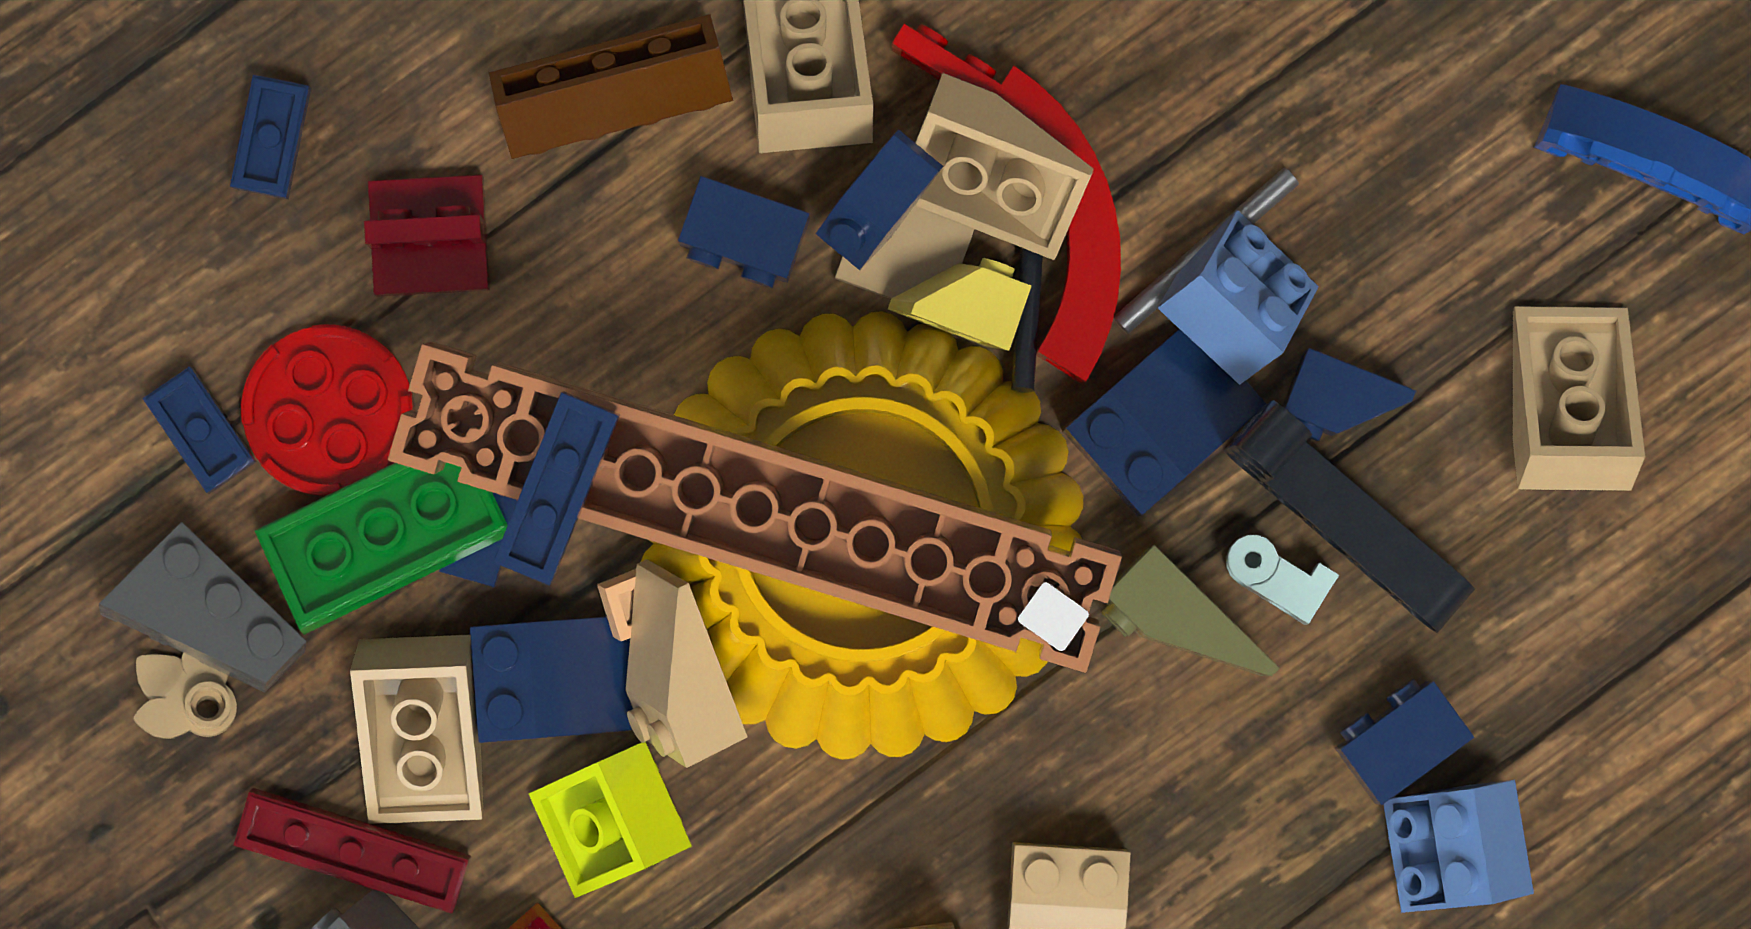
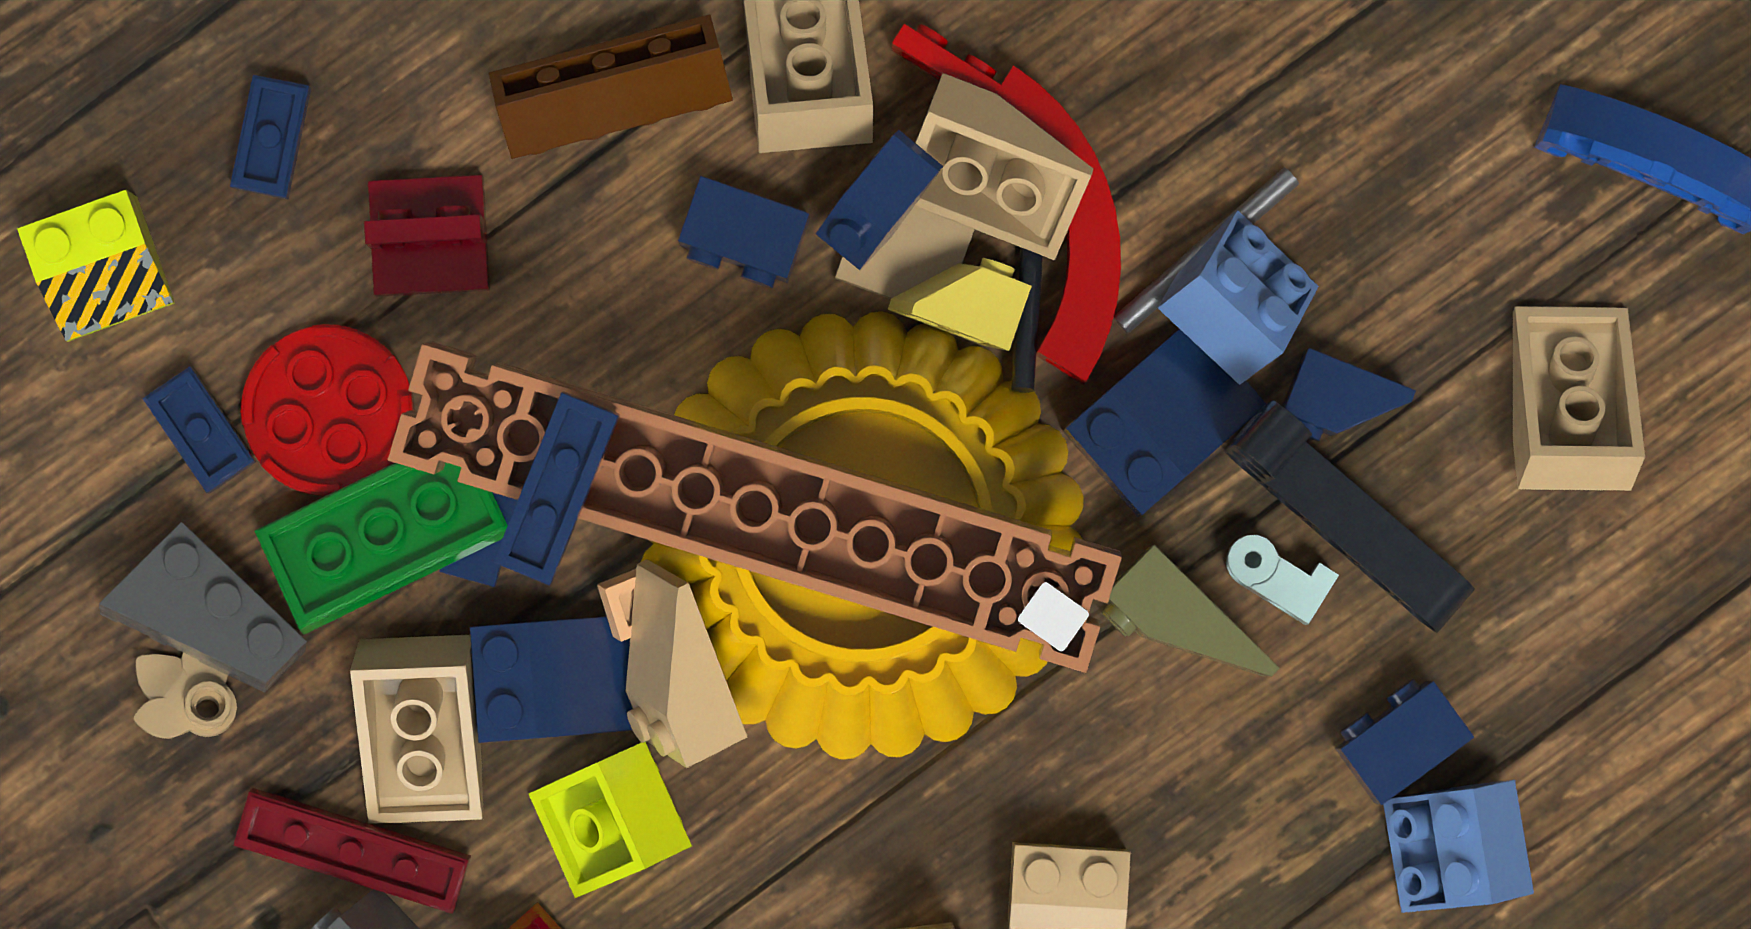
none -> slope [17,190,175,342]

